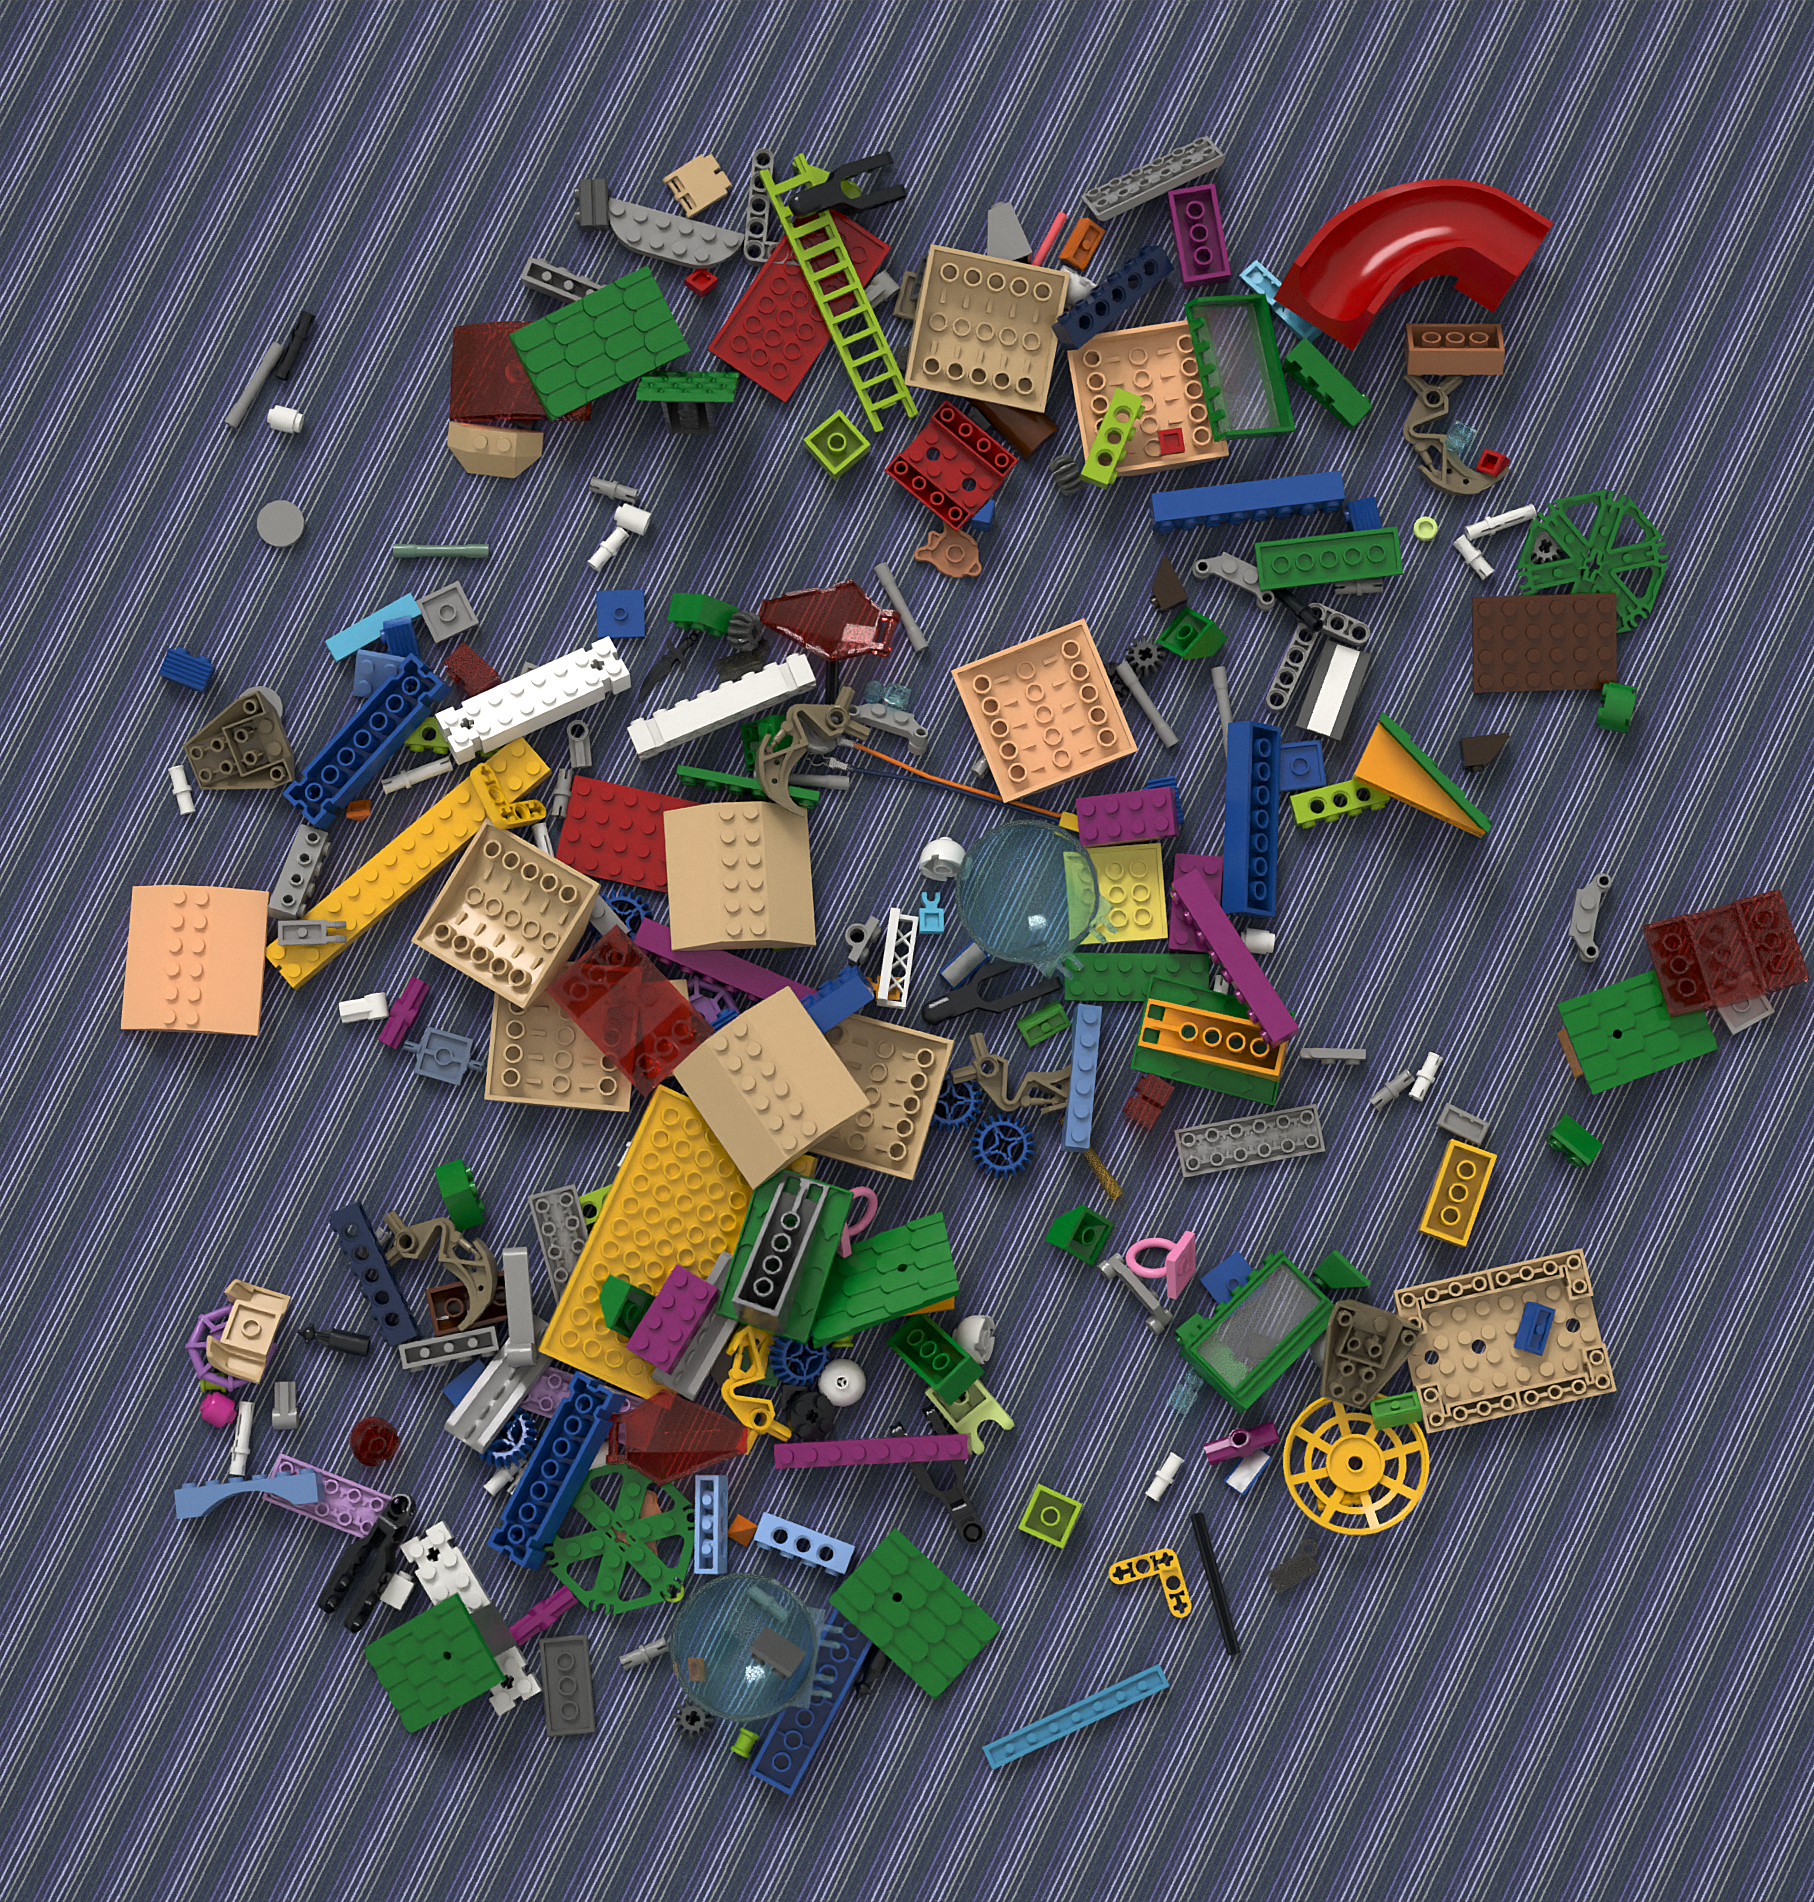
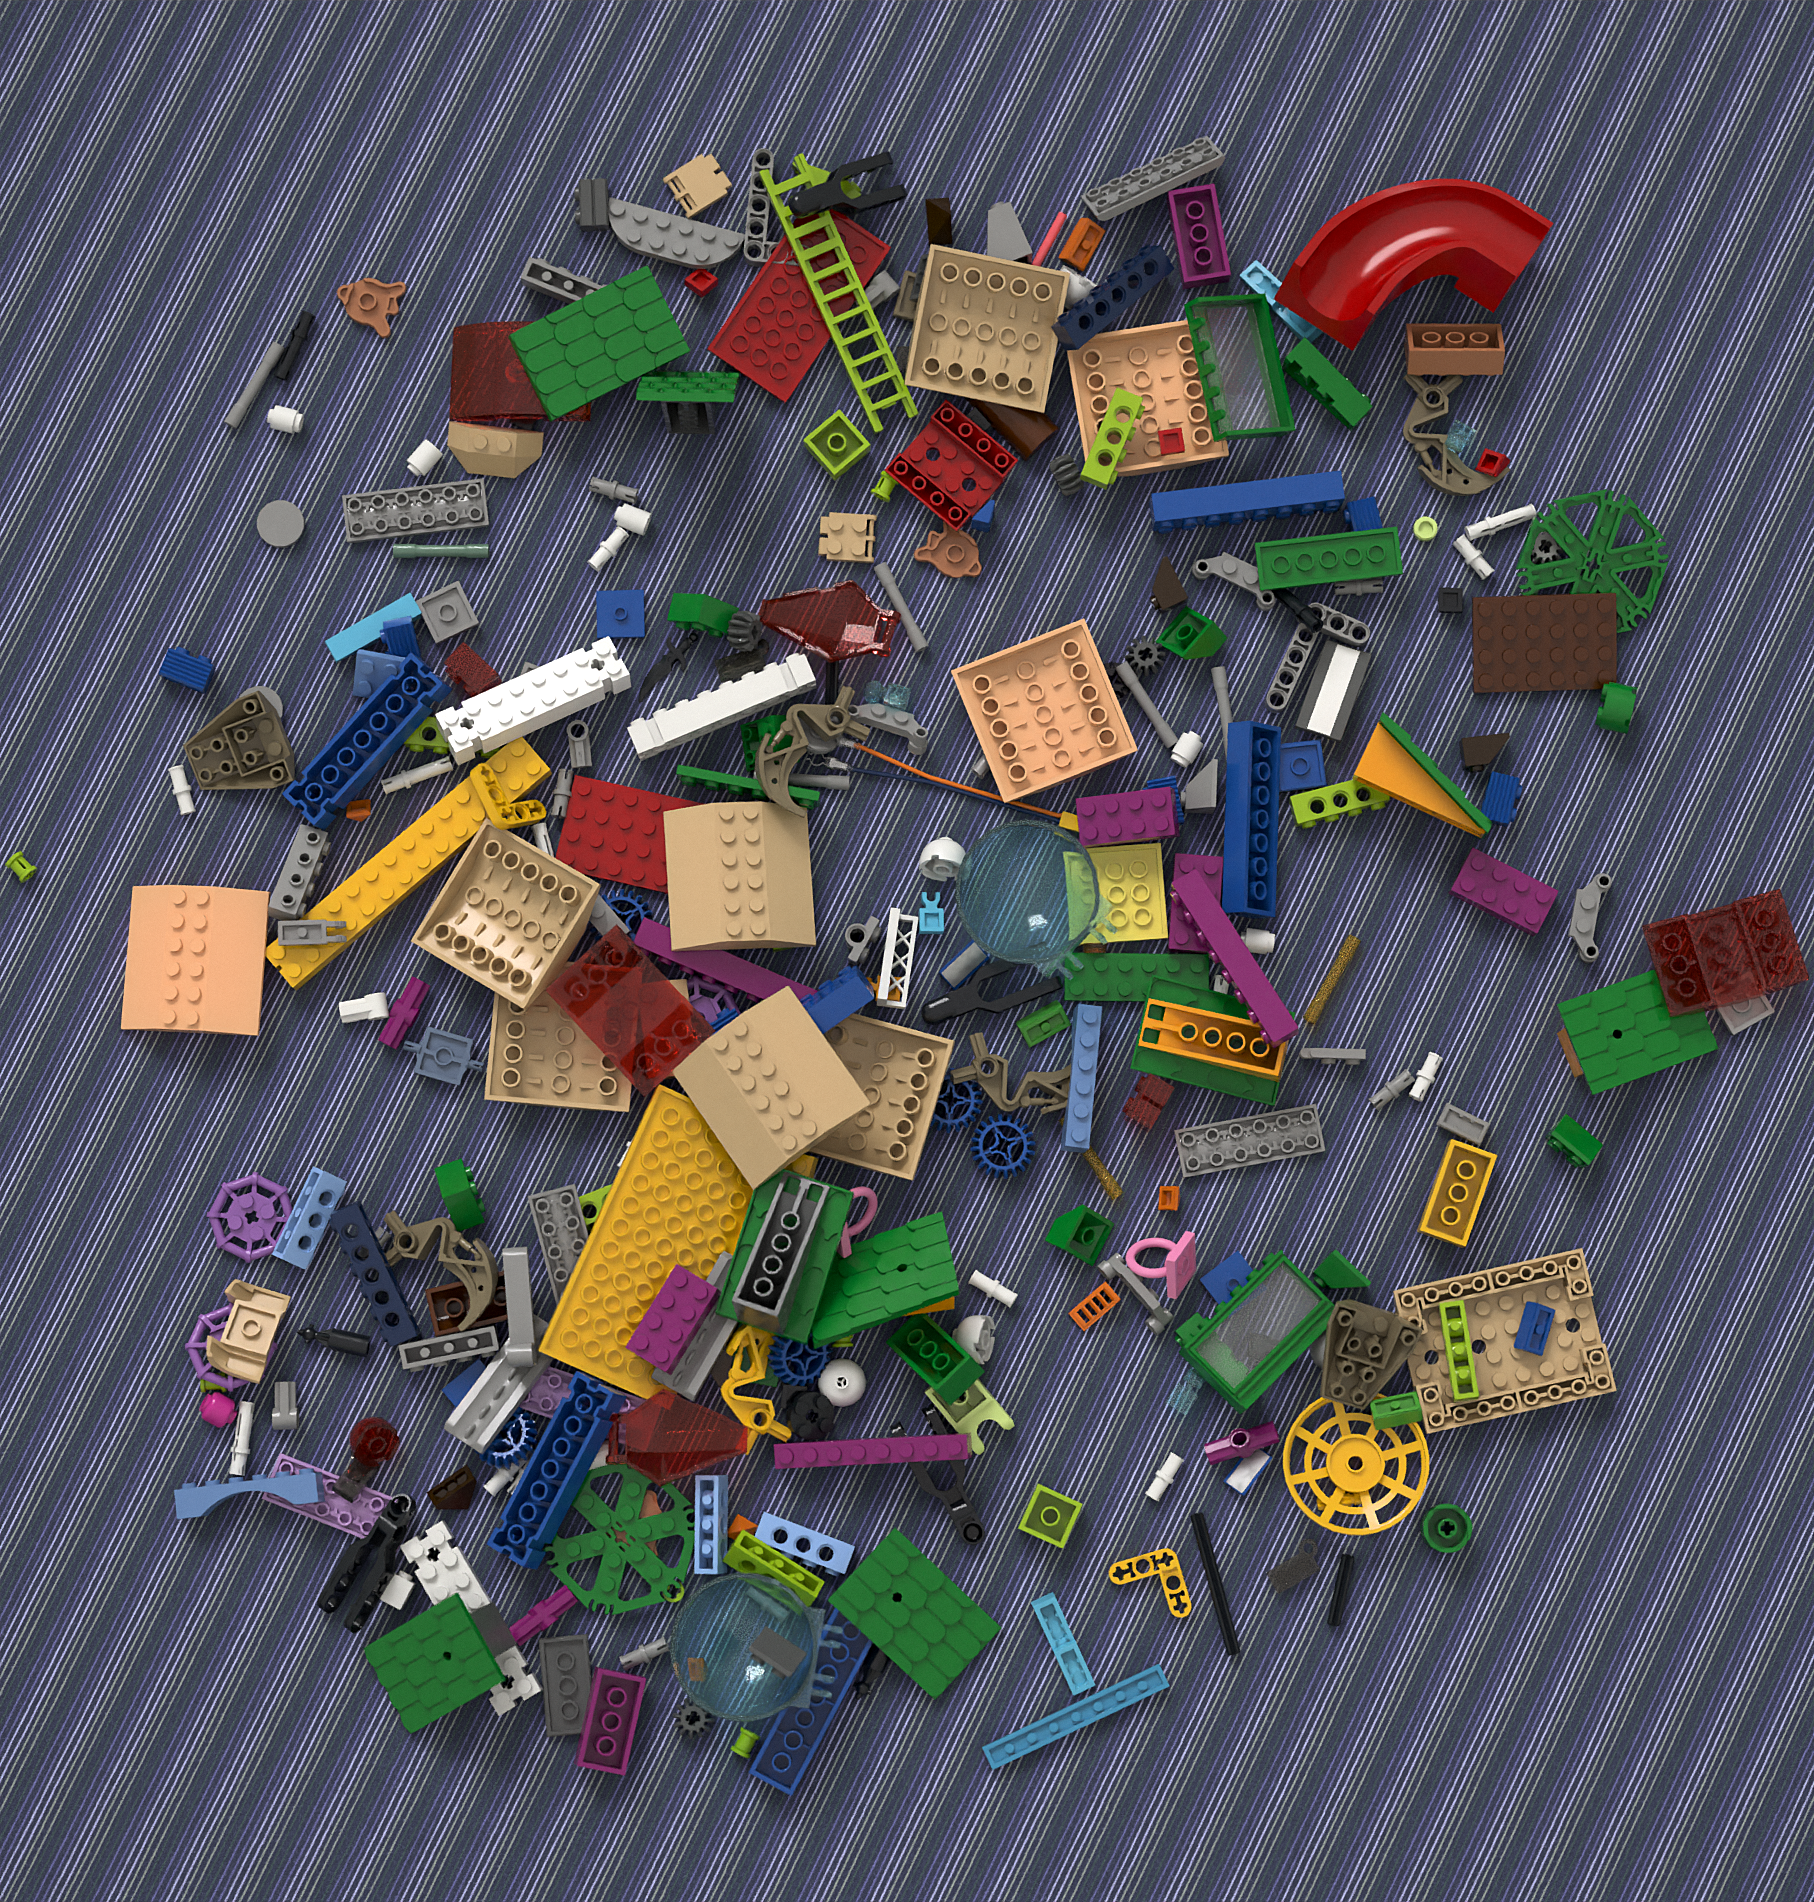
green slope [599,1274,656,1338] -> none
none -> lime bush [5,851,37,883]
none -> medium lavender plate [207,1172,293,1263]
none -> light blue brick [272,1166,347,1270]
none -> clear smoke hinge [332,1444,381,1503]
none -> nougat tile [337,278,407,339]
none -> light grey plate [342,478,489,543]
none -> white brick [406,439,443,477]
none -> dark brown slope [427,1464,477,1509]
none -> magenta brick [574,1666,646,1776]
none -> lime brick [722,1529,825,1613]
none -> tan plate [818,512,877,563]
none -> lime bush [870,471,899,502]
none -> dark brown slope [925,197,952,246]
none -> white pin [969,1270,1018,1307]
none -> medium azure slope [1031,1592,1095,1696]
none -> orange slope [1068,1281,1121,1331]
none -> clear orange tile [1083,943,1107,953]
none -> orange slope [1158,1186,1180,1211]
none -> white brick [1170,731,1203,768]
none -> light grey slope [1180,759,1218,814]
none -> clear yellow piece [1302,934,1361,1025]
none -> black axle [1327,1554,1355,1626]
none -> green brick [1420,1504,1472,1553]
none -> black plate [1437,587,1463,613]
none -> lime brick [1438,1300,1479,1403]
none -> magenta brick [1448,848,1559,937]
none -> blue brick [1481,771,1523,827]

